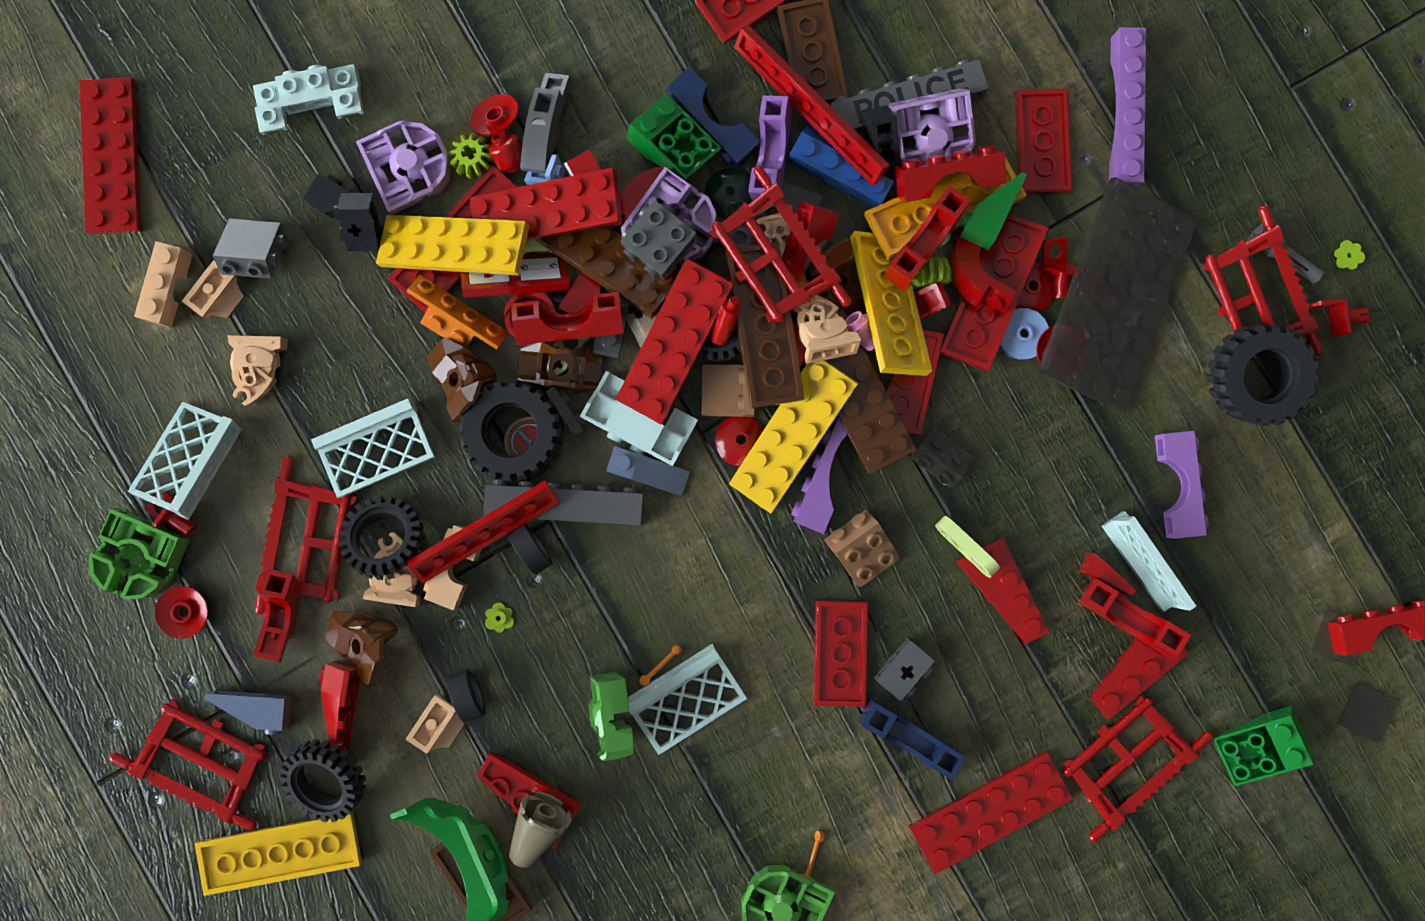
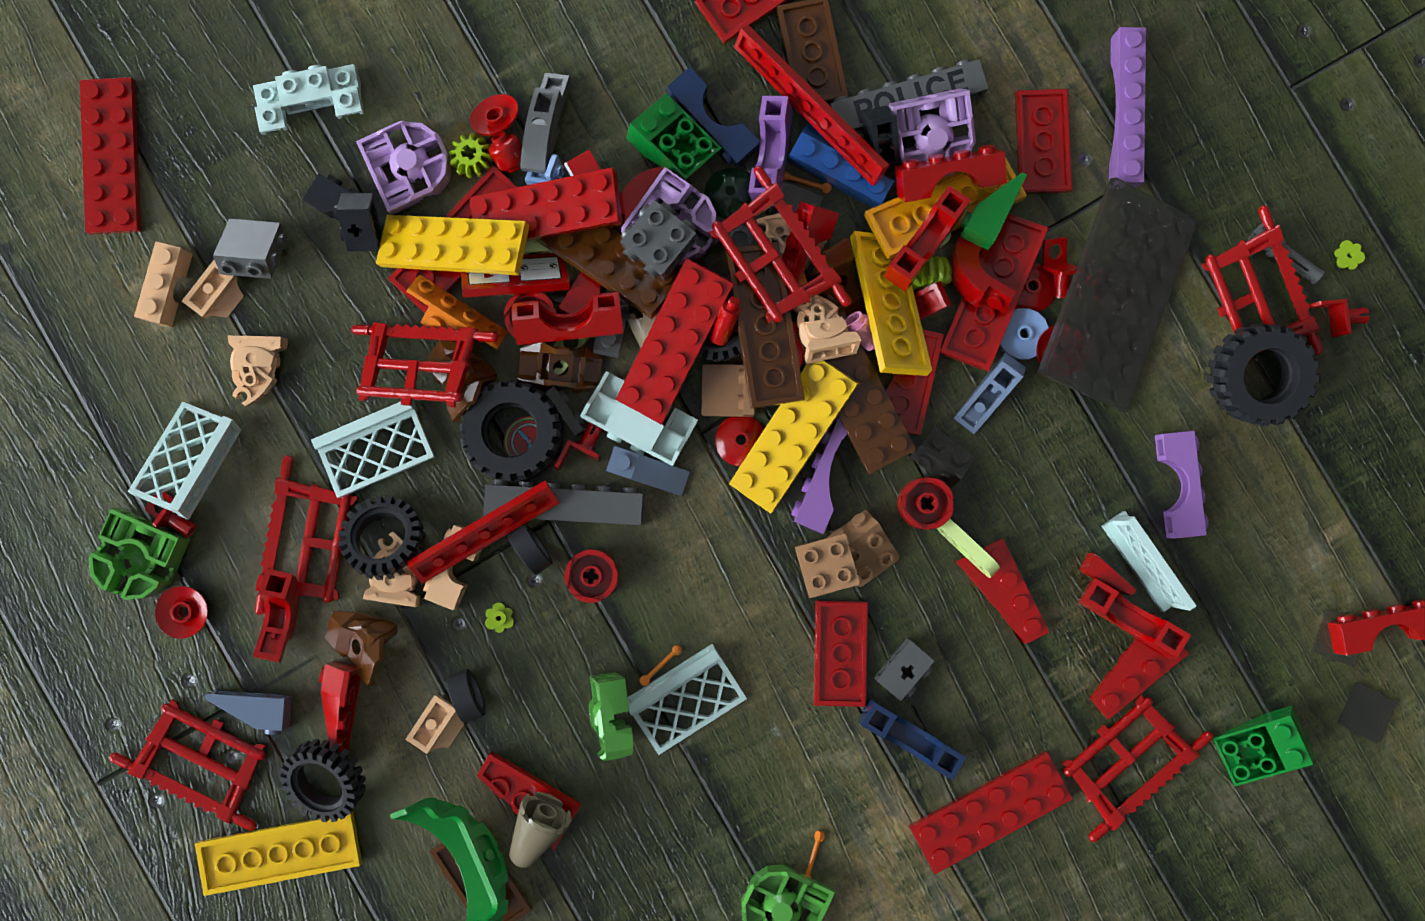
none -> red piece [351,322,499,408]
none -> red bracket [555,422,603,471]
none -> red brick [564,549,620,603]
none -> orange hinge [783,171,832,194]
none -> medium nougat bracket [795,534,860,598]
none -> red brick [896,477,953,530]
none -> sand blue slope [954,352,1026,434]

